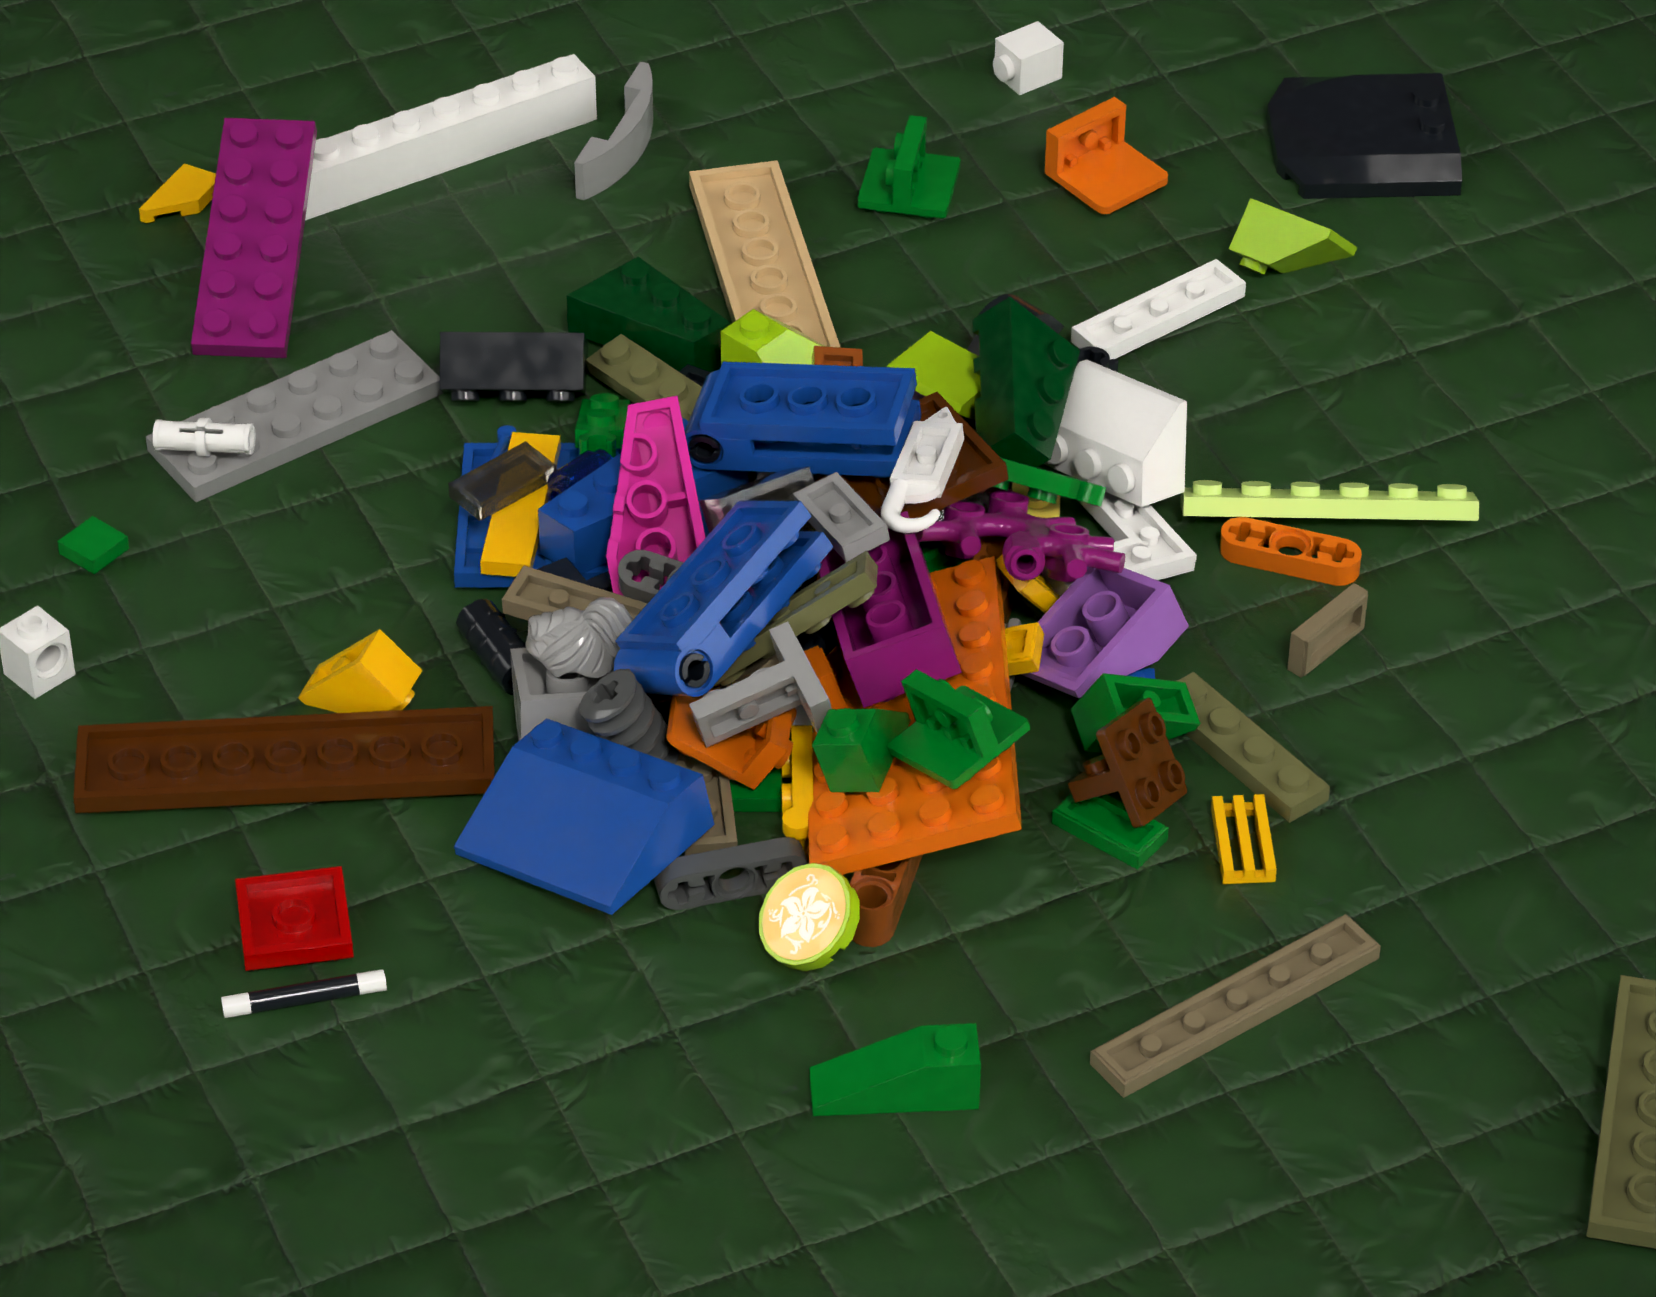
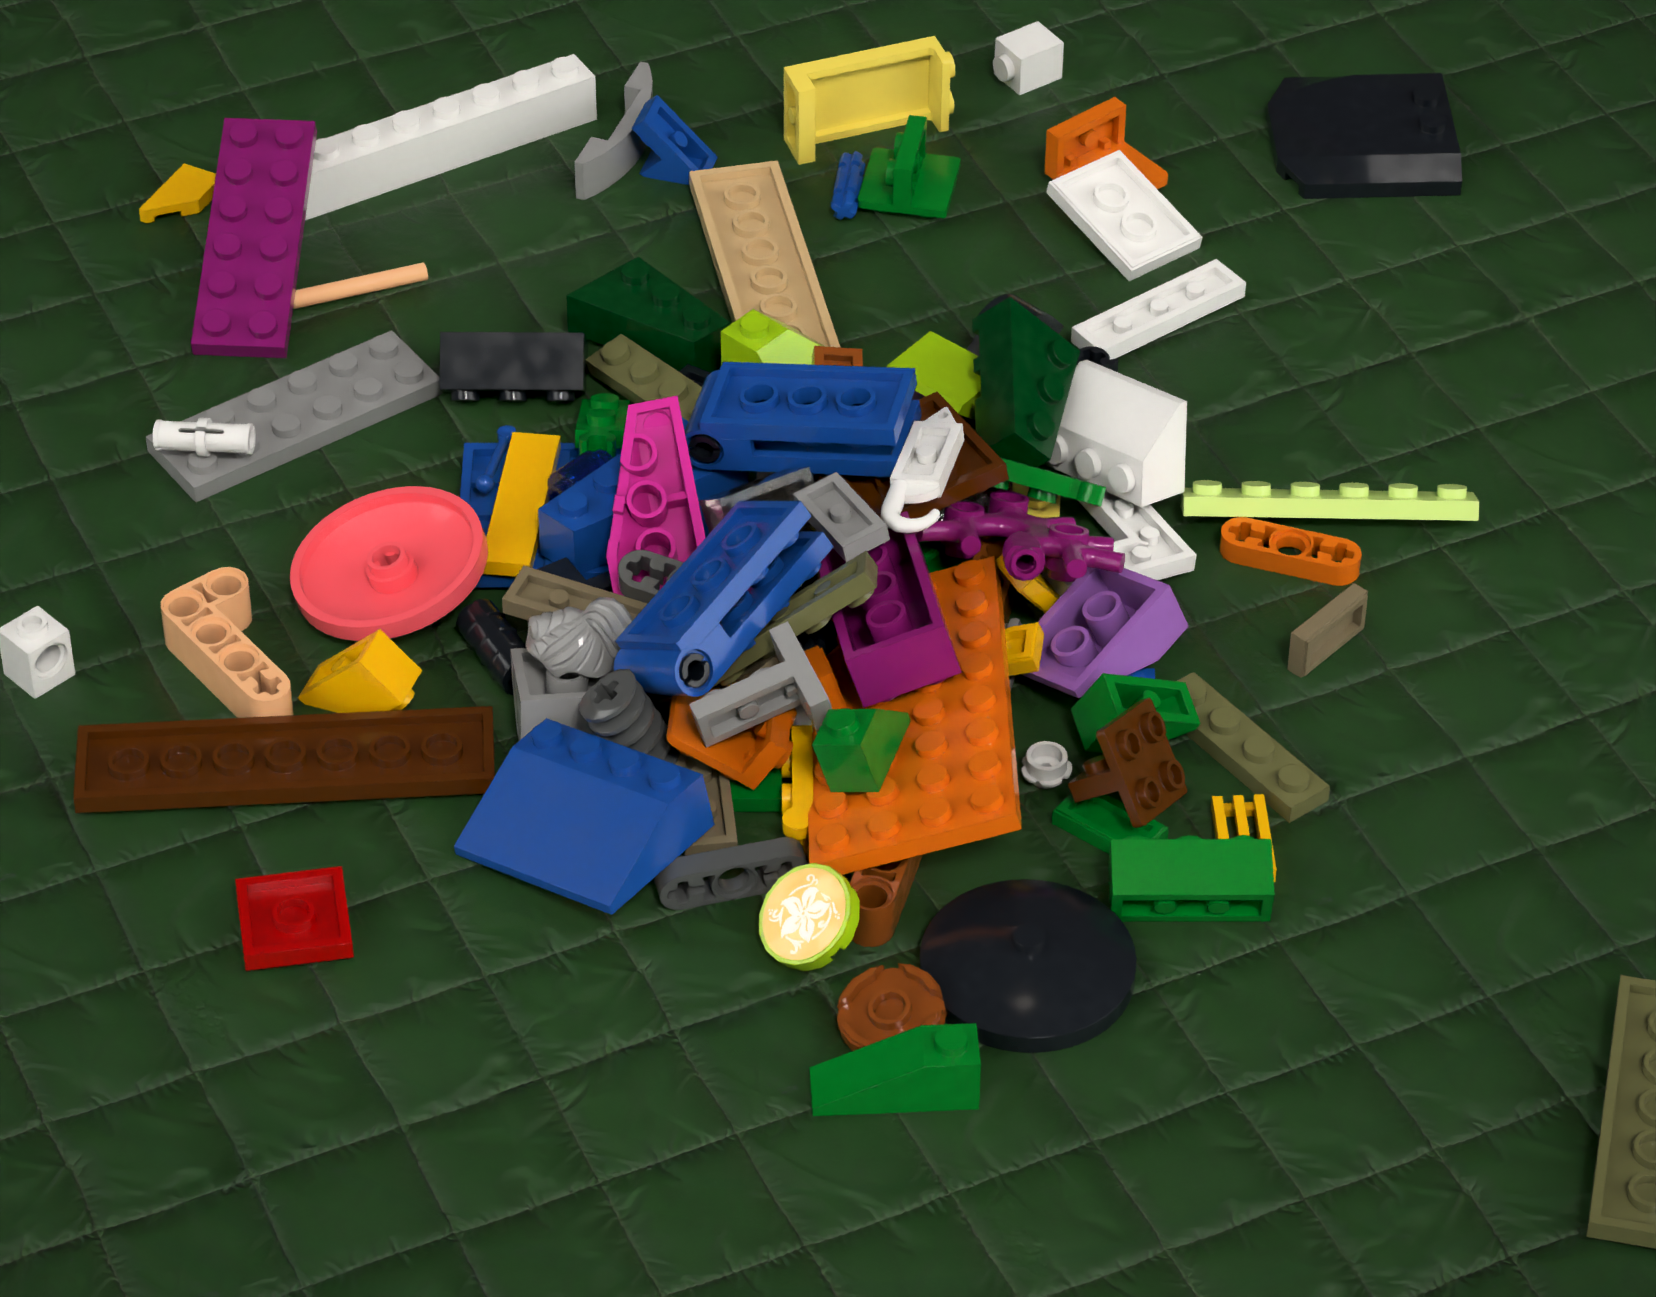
green tile [57,516,129,574] -> none
black bar [221,969,387,1018] -> none
clear smoke tile [448,441,557,521] -> none
green bracket [887,669,1030,789] -> none
dark tan tile [1090,914,1381,1098] -> none
lime slope [1229,198,1358,275] -> none
none -> light nougat beam [161,567,294,718]
none -> coral dish [290,486,488,641]
none -> light nougat bar [293,262,428,309]
none -> blue slope [632,95,718,185]
none -> light yellow panel [784,36,955,165]
none -> blue axle [830,151,866,220]
none -> dark orange tile [837,963,947,1051]
none -> black dish [919,879,1137,1053]
none -> white plate [1021,741,1072,789]
none -> white tile [1046,150,1203,281]
none -> green brick [1108,835,1275,922]

